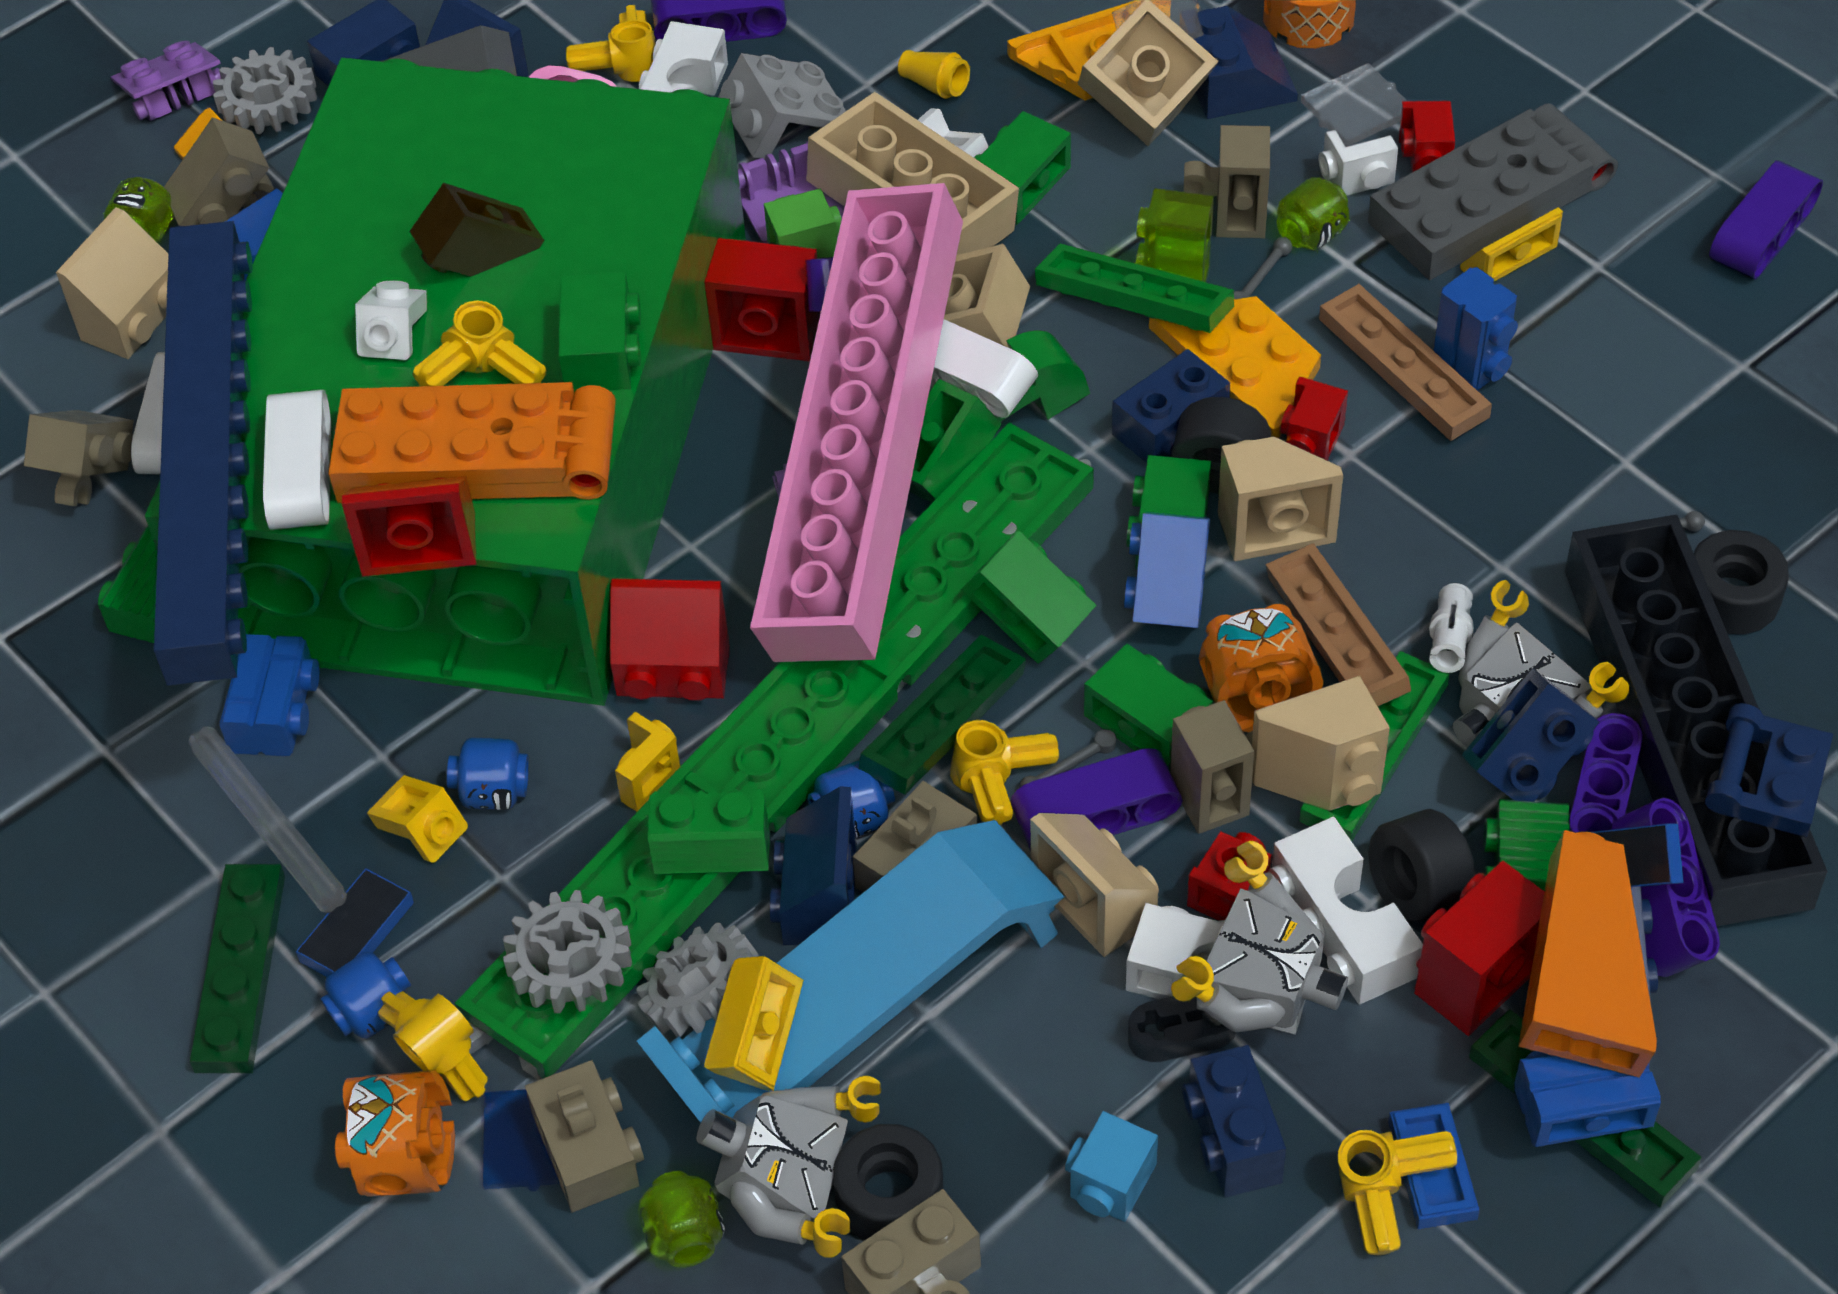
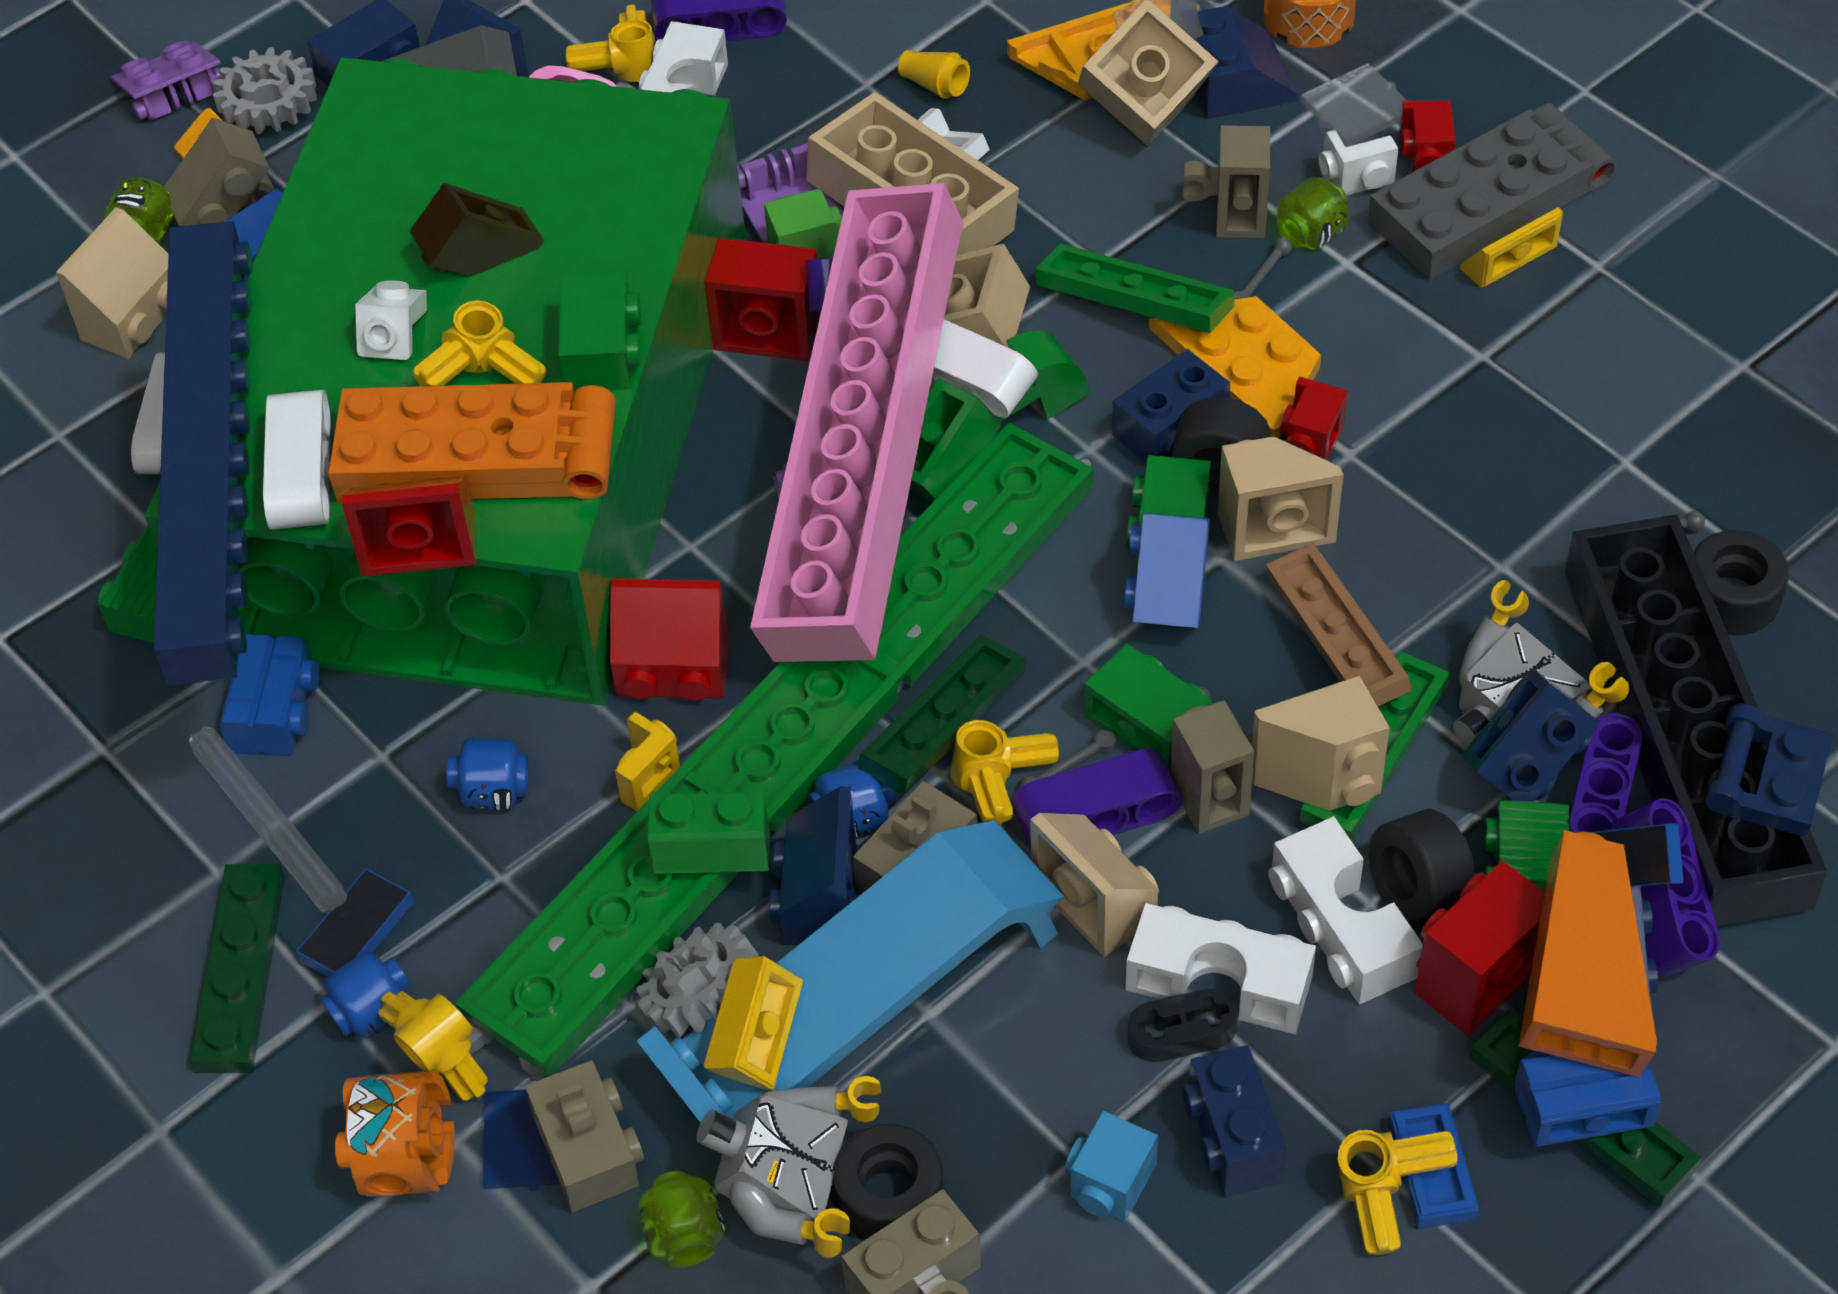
dark tan brick [24,410,134,506] -> none
yellow bracket [367,775,468,863] -> none
light grey gear [503,890,632,1013] -> none
light grey bracket [718,53,846,159] -> none
green brick [961,530,1097,664] -> none
green brick [974,111,1071,225] -> none
clear neon green brick [1136,188,1214,282] -> none
light grey torso [1171,841,1348,1032] -> none
red brick [1187,831,1272,921] -> none
orange brick [1199,604,1323,733] -> none
medium nougat plate [1319,284,1492,441] -> none
white pin [1429,583,1474,673] -> none
blue brick [1434,267,1518,391] -> none
dark purple beam [1709,160,1823,279] -> none

